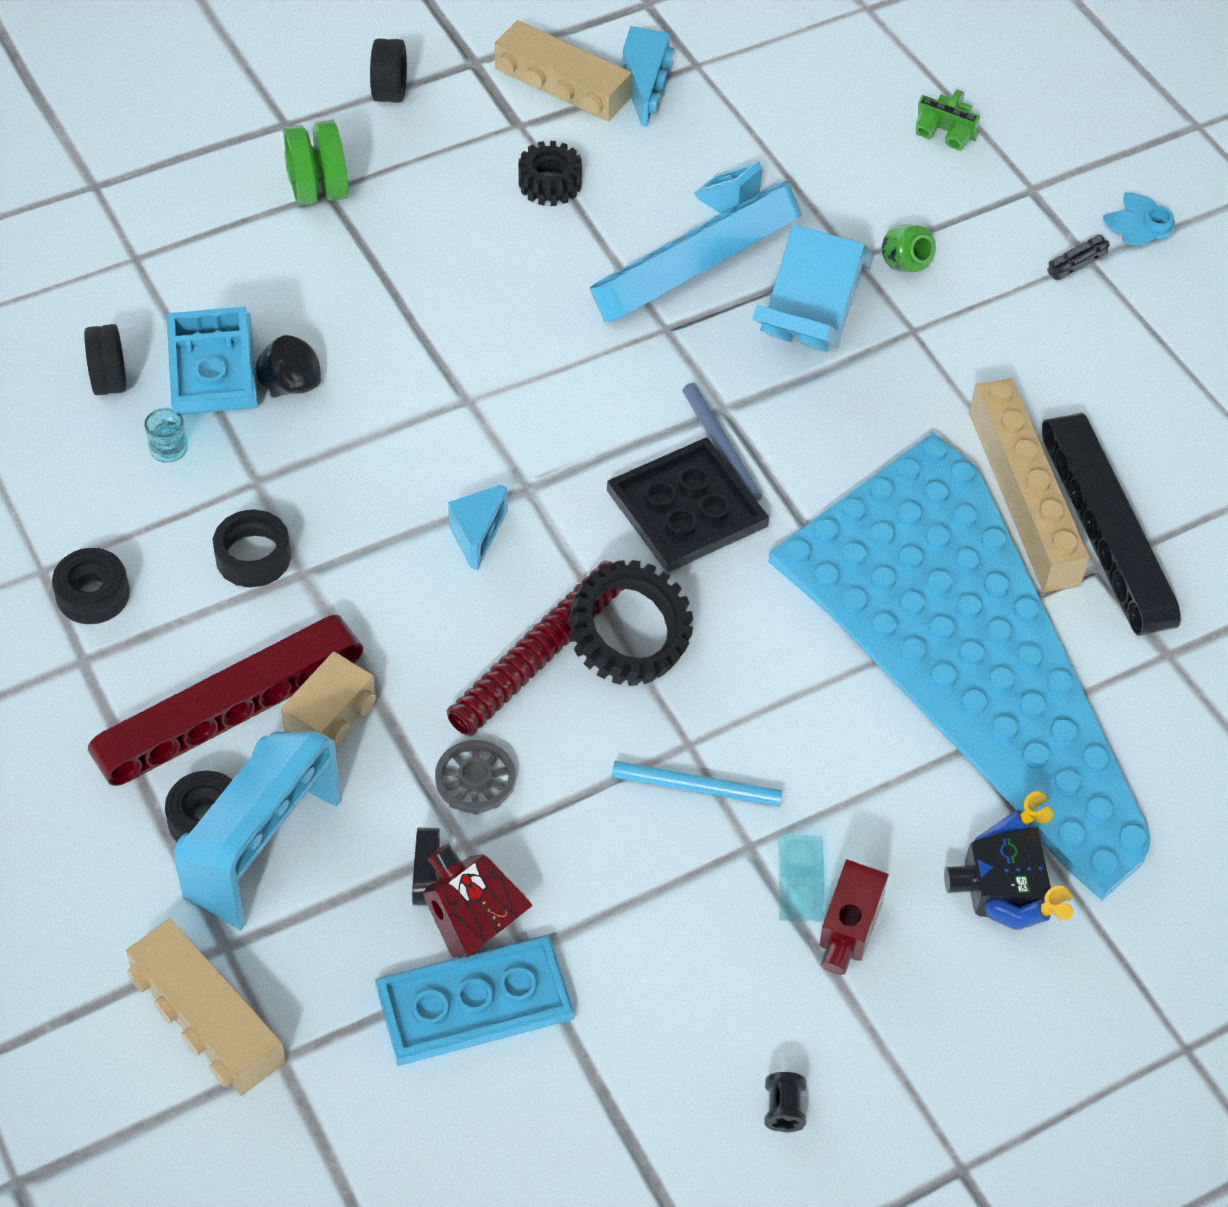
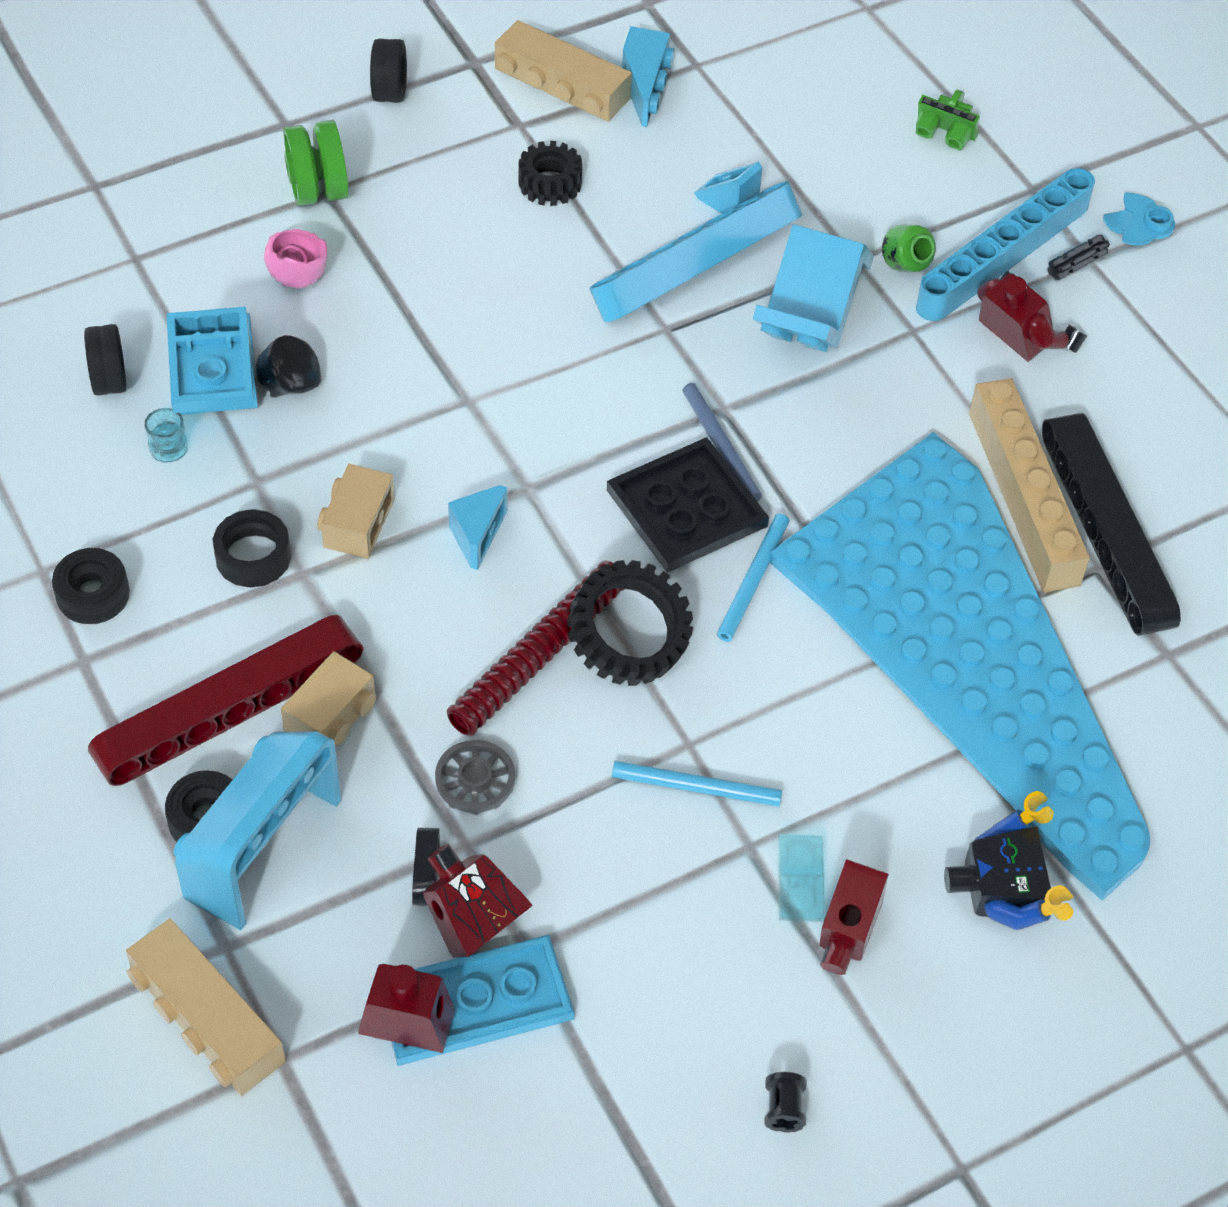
none -> bright pink hair [264,229,327,288]
none -> tan brick [317,463,395,559]
none -> dark red torso [358,963,455,1053]
none -> medium azure piece [717,513,790,642]
none -> medium azure beam [916,168,1095,321]
none -> dark red torso [977,271,1087,362]

